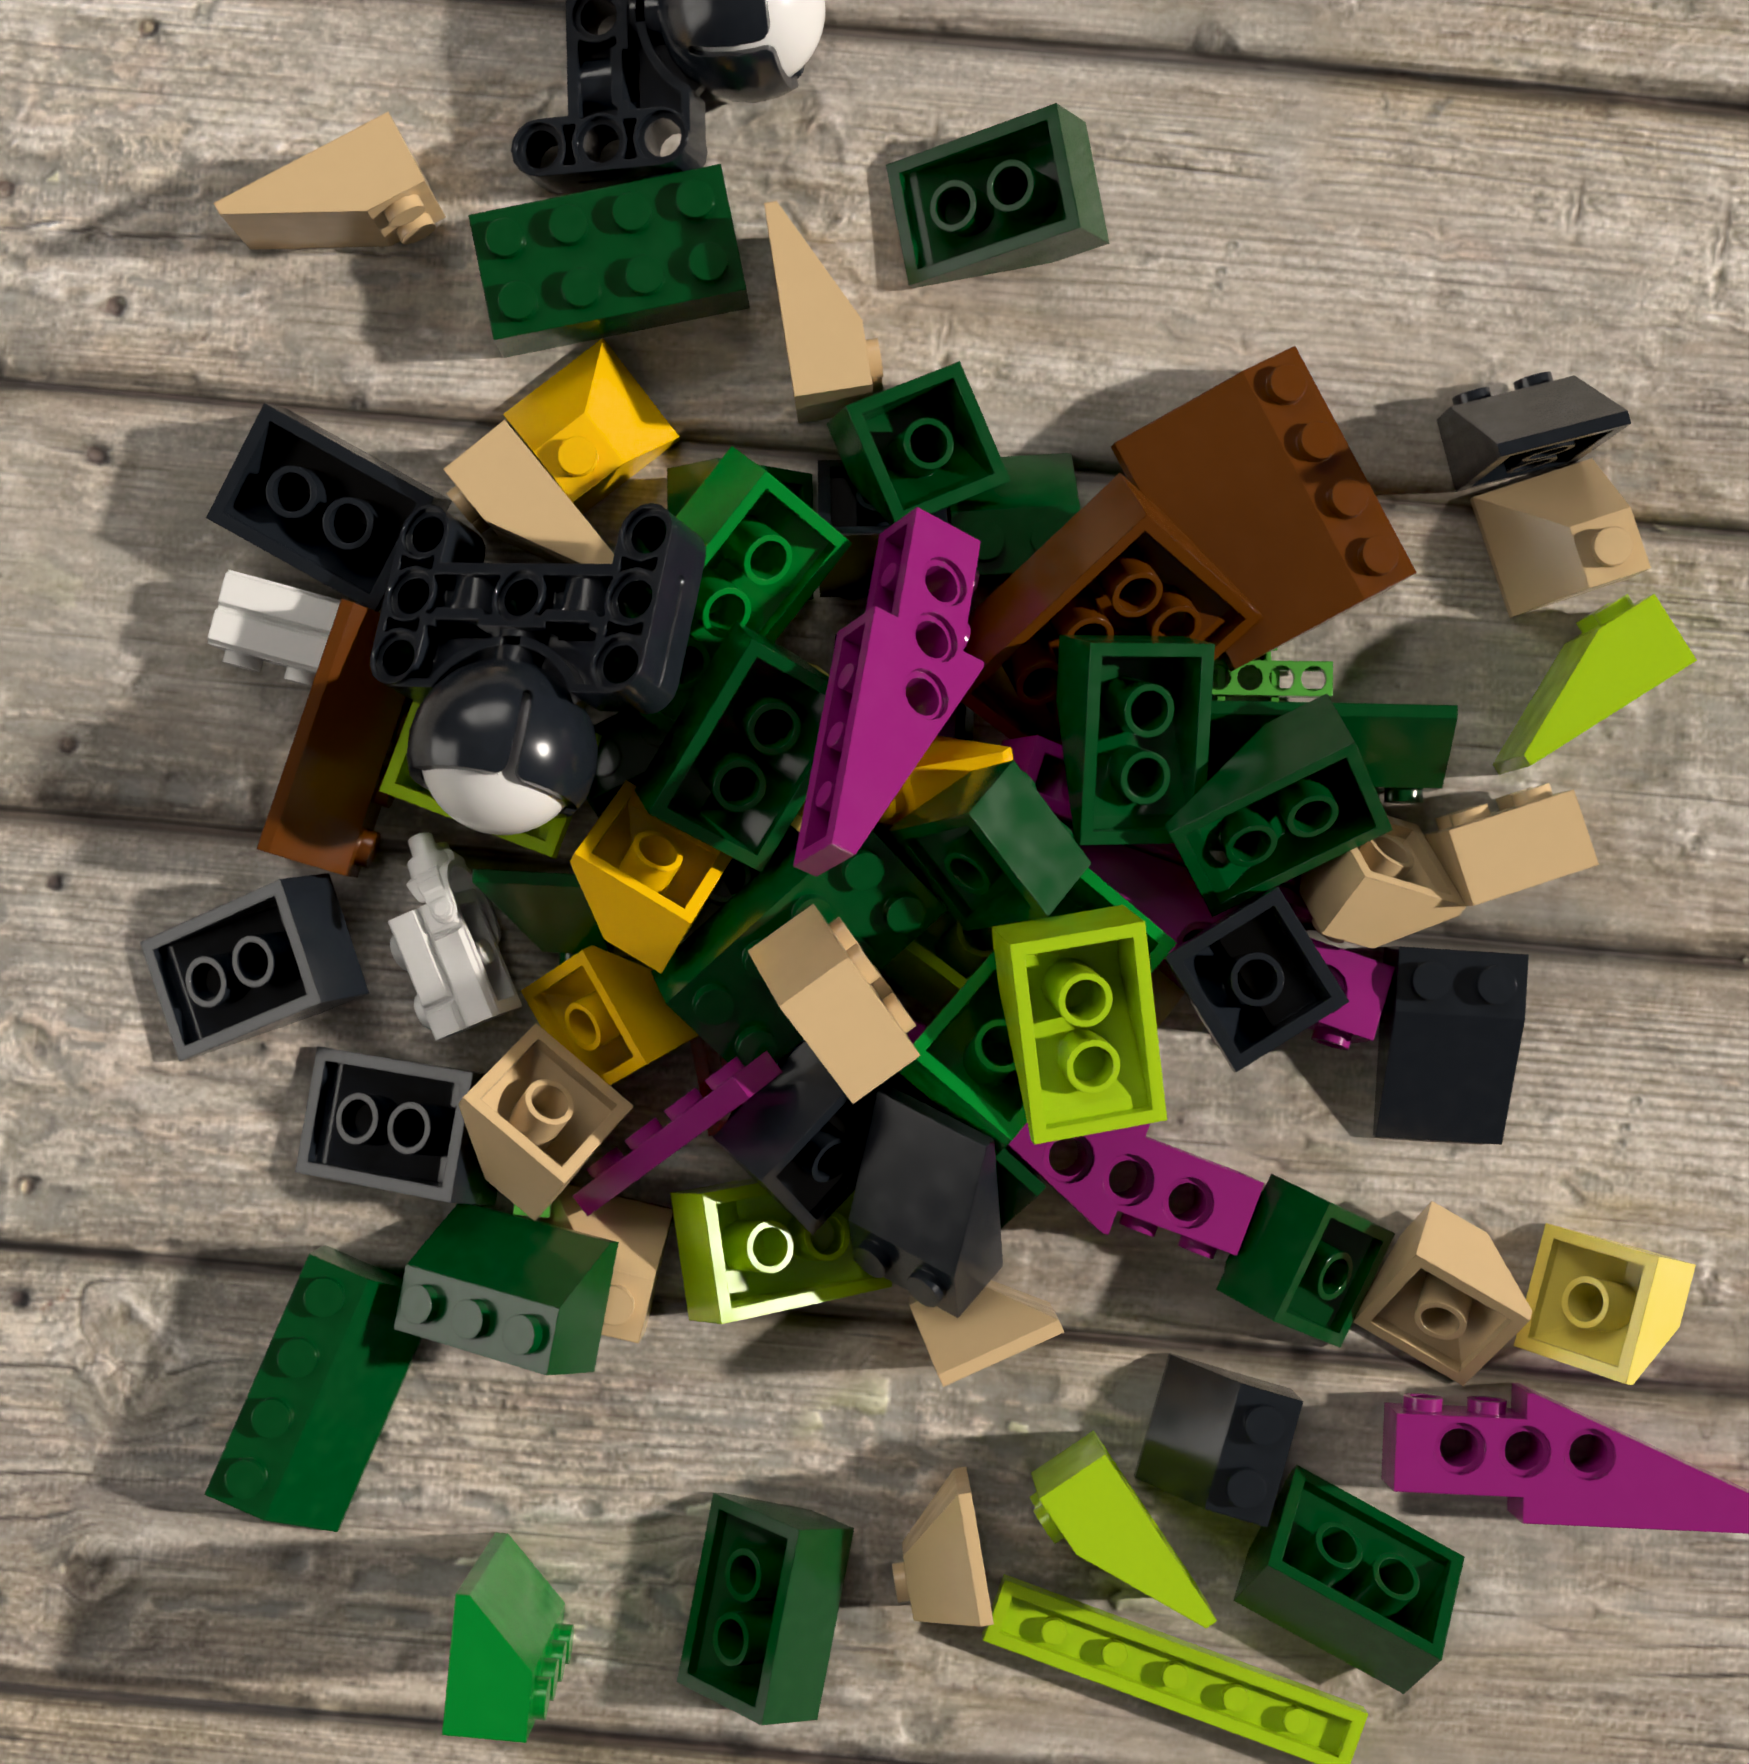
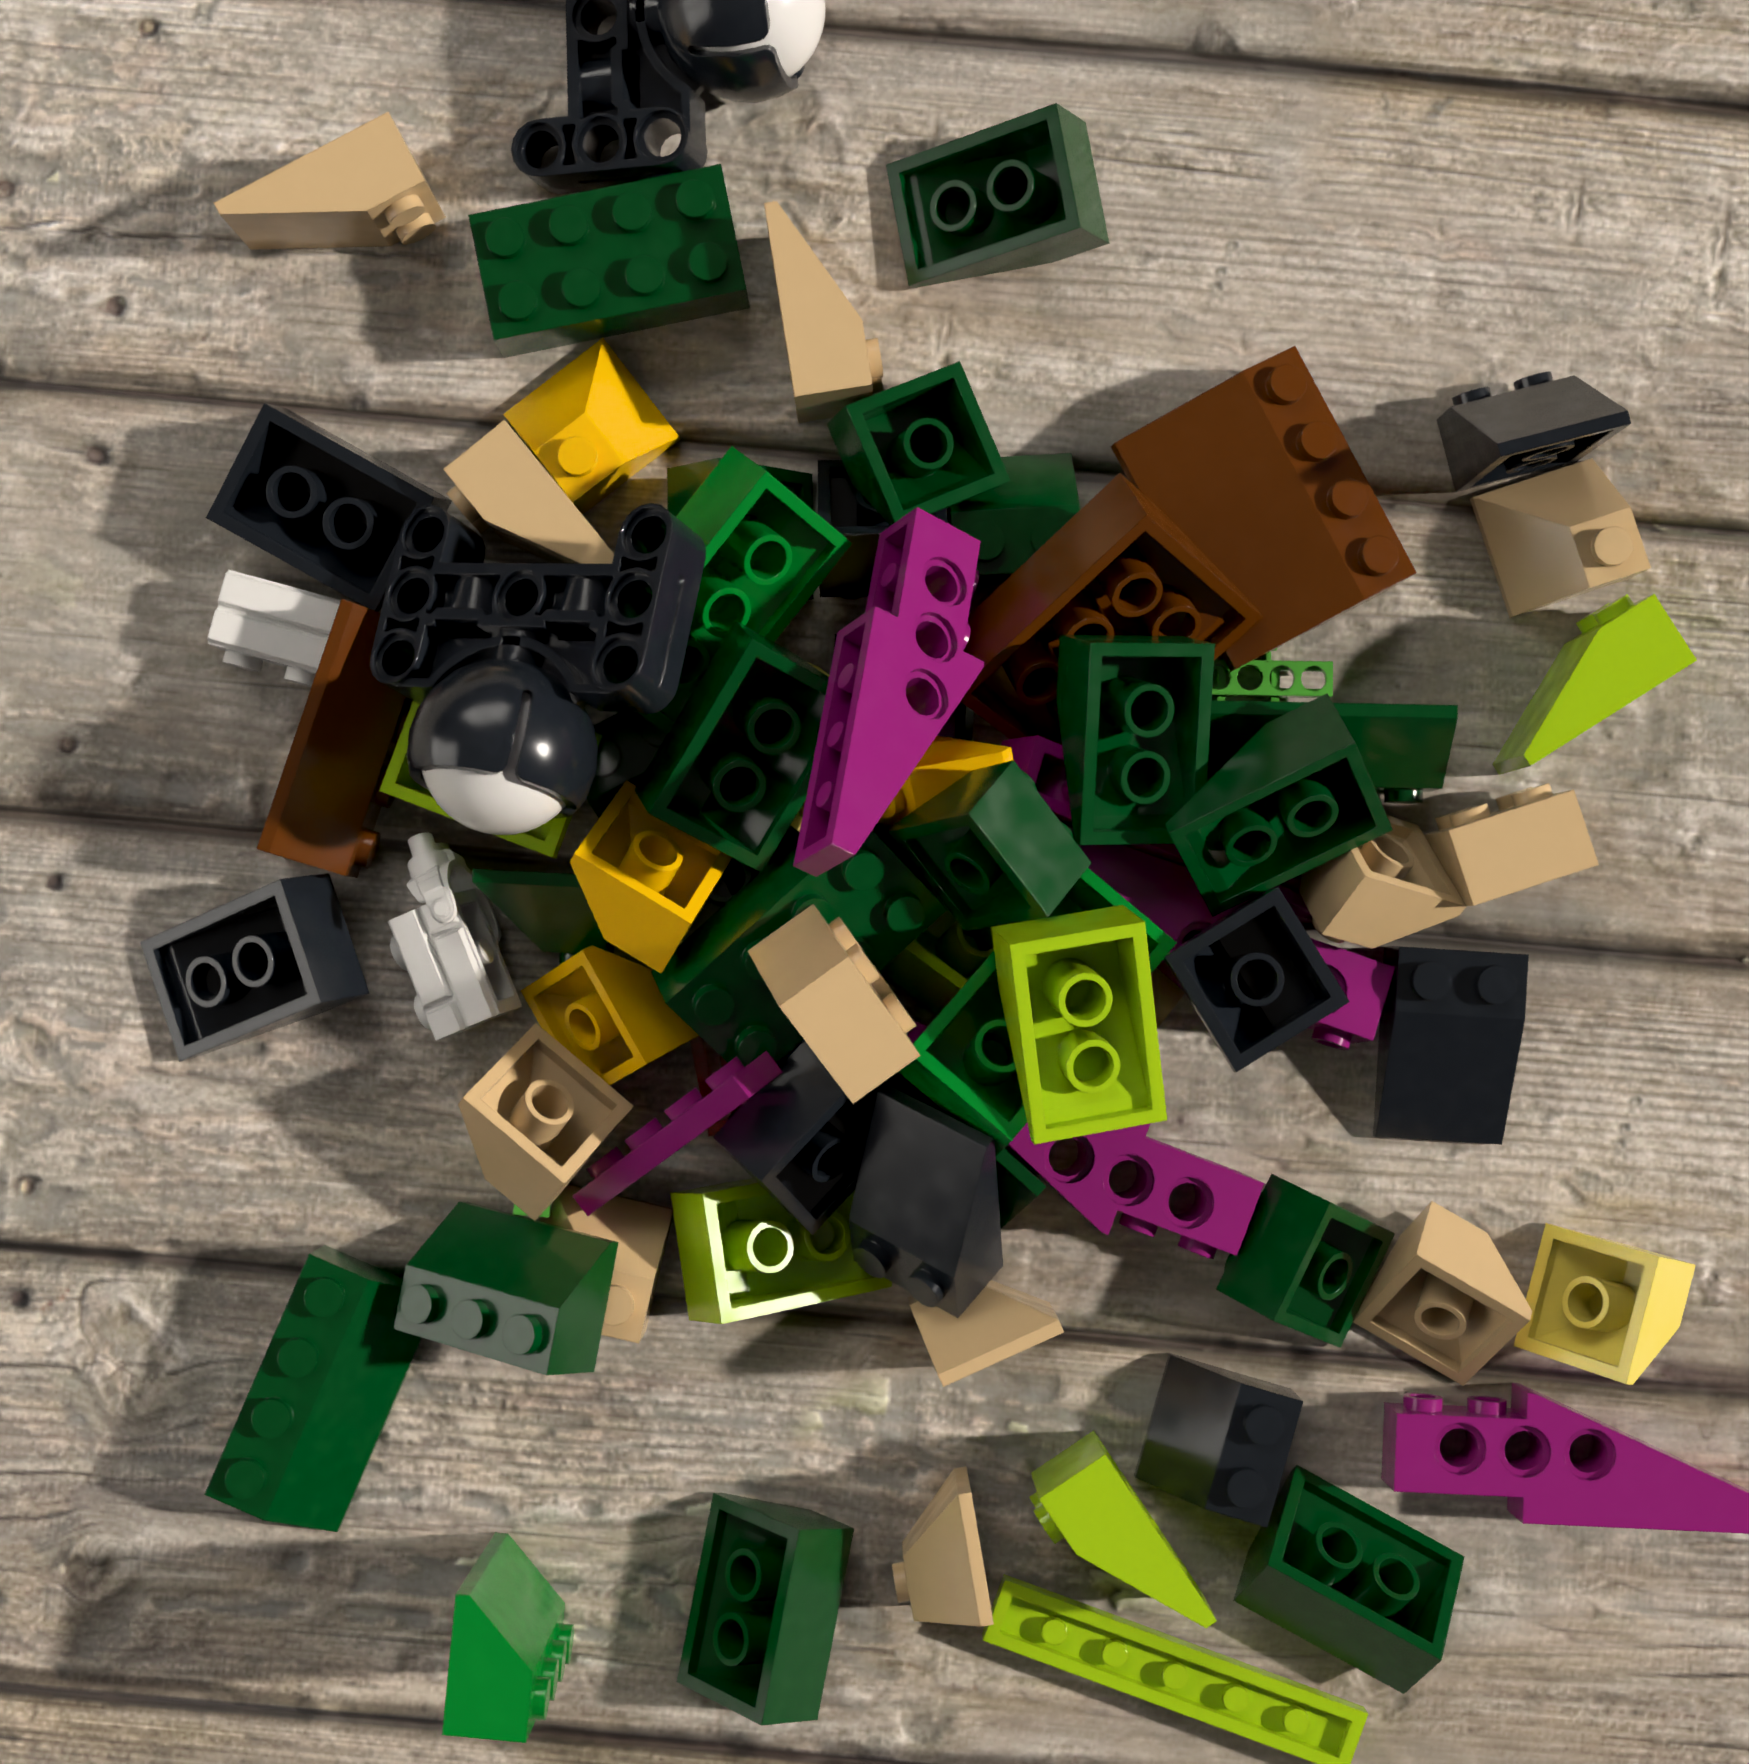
black slope [295,1046,498,1206] -> none

